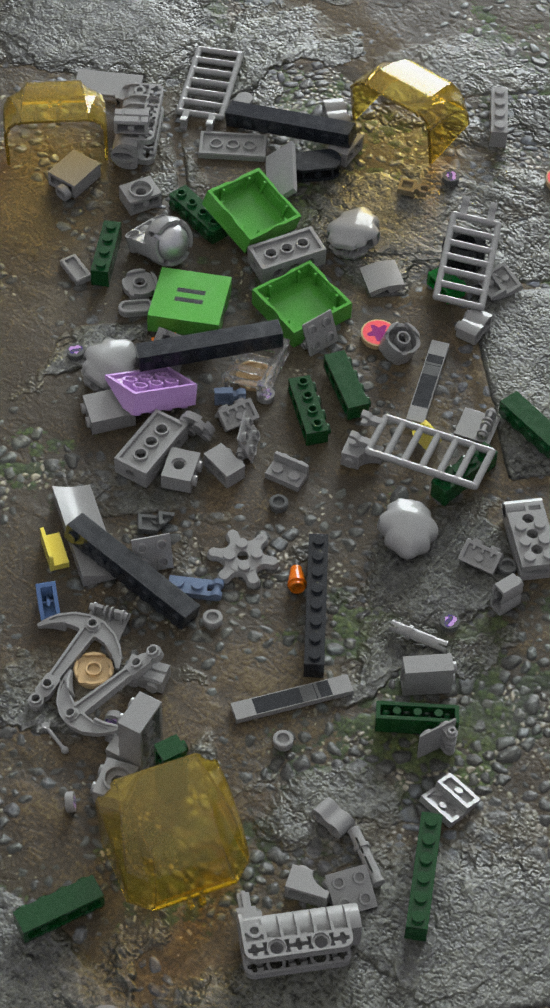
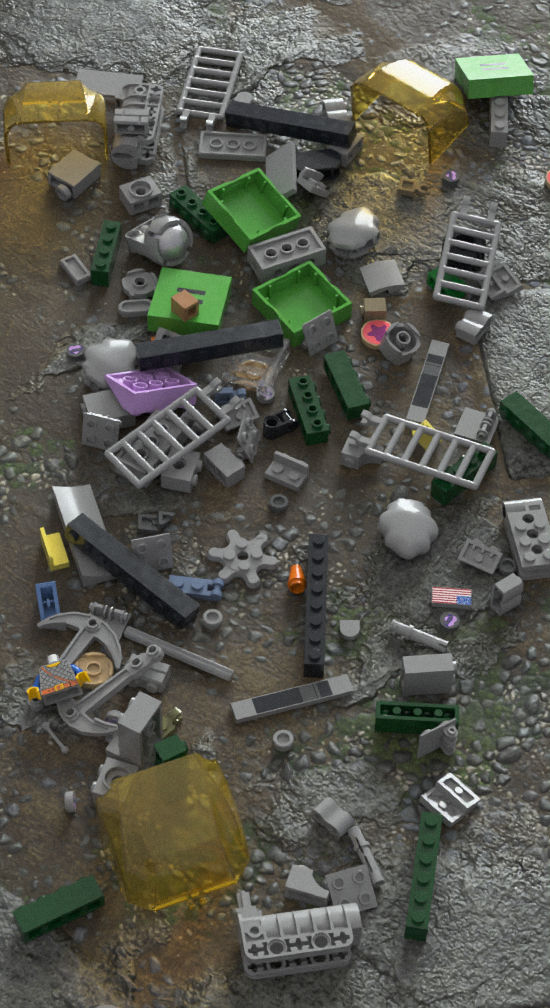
none -> torso [27,654,91,706]
none -> light grey hinge [81,411,123,453]
none -> light grey bar [104,377,242,489]
none -> light grey axle [124,626,234,681]
none -> olive plate [162,707,183,740]
none -> medium nougat brick [171,290,199,322]
none -> black piece [263,408,299,440]
none -> light grey bracket [296,167,330,198]
none -> light grey tile [339,620,360,641]
none -> dark tan brick [360,298,387,324]
none -> tile [431,587,472,609]
none -> bright green tile [455,54,534,99]

